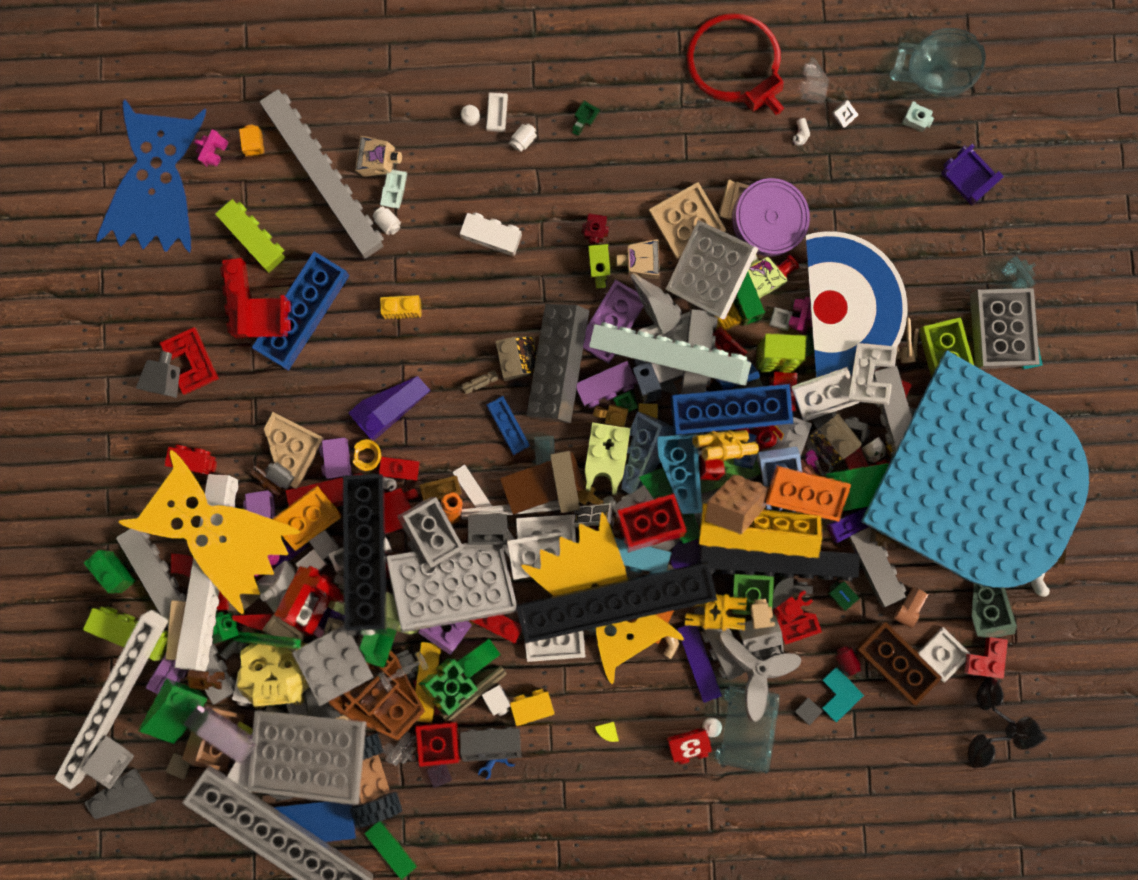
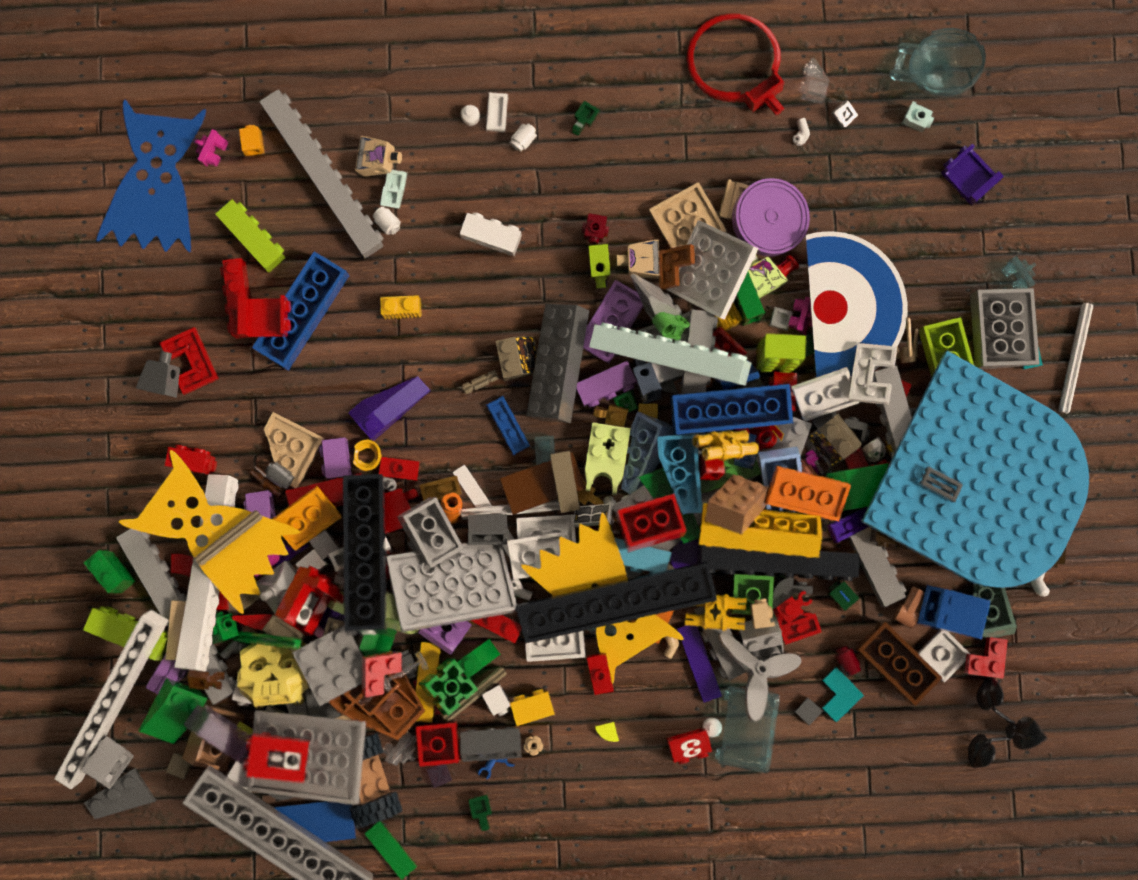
none -> dark tan axle [195,510,263,566]
none -> red brick [243,732,310,783]
none -> plate [362,651,402,697]
none -> dark green plate [468,794,492,831]
none -> white arm [511,578,533,601]
none -> tan plate [524,736,543,755]
none -> red plate [587,653,614,695]
none -> bright green piece [652,312,690,340]
none -> dark orange plate [659,244,695,289]
none -> dark grey tile [918,466,963,503]
none -> blue slope [918,585,991,639]
none -> white axle [1058,303,1093,413]

